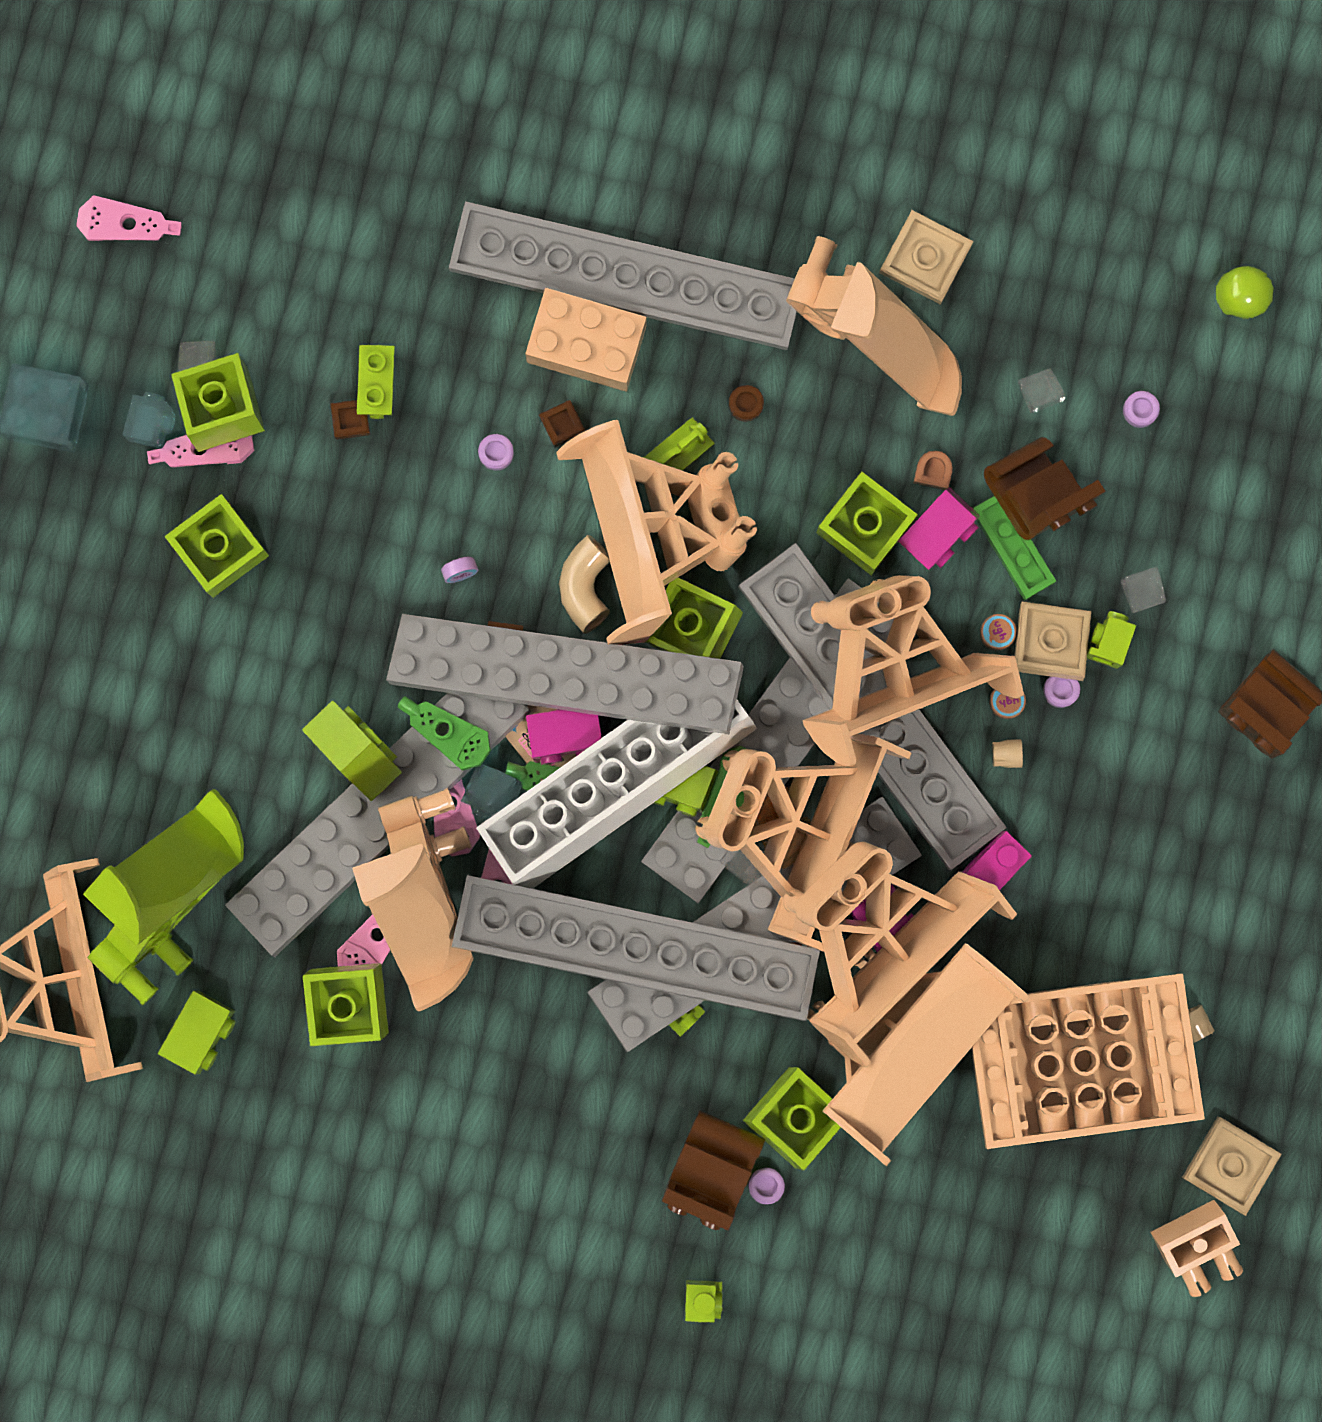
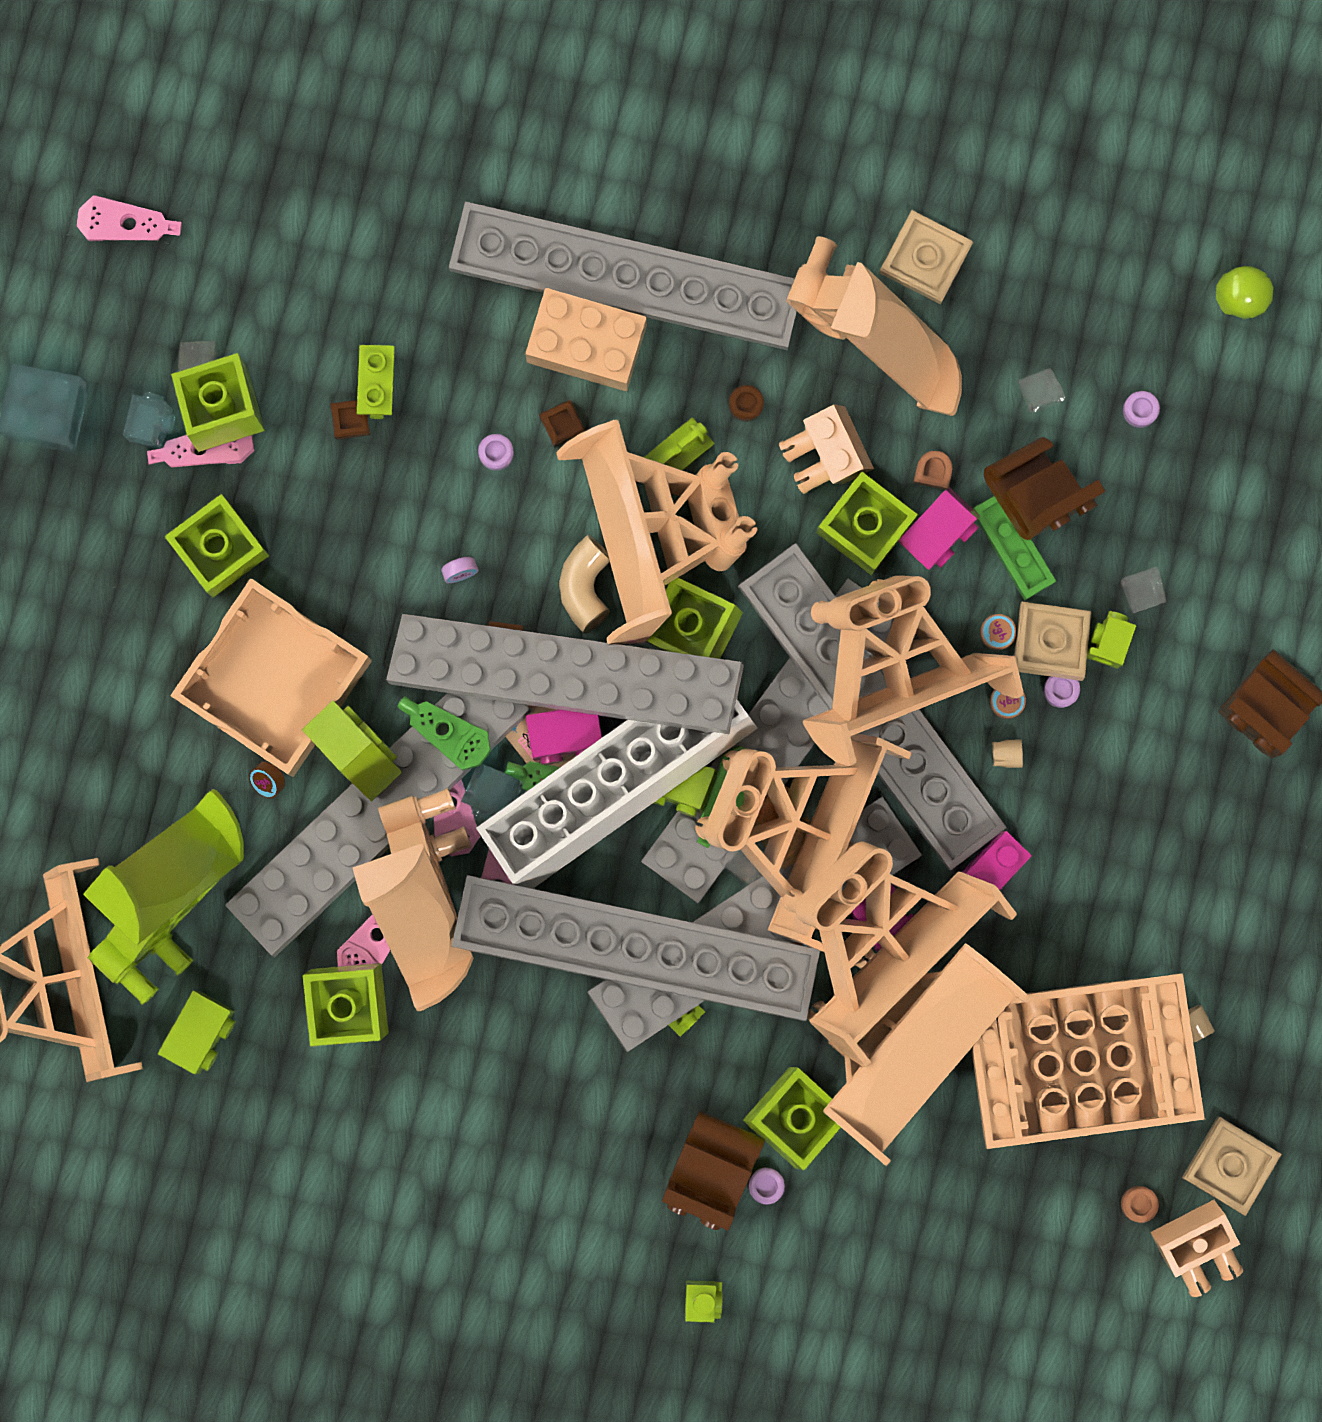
none -> light nougat tile [170,578,372,777]
none -> reddish brown tile [249,762,285,799]
none -> light nougat brick [779,405,874,494]
none -> nougat tile [1121,1186,1159,1223]

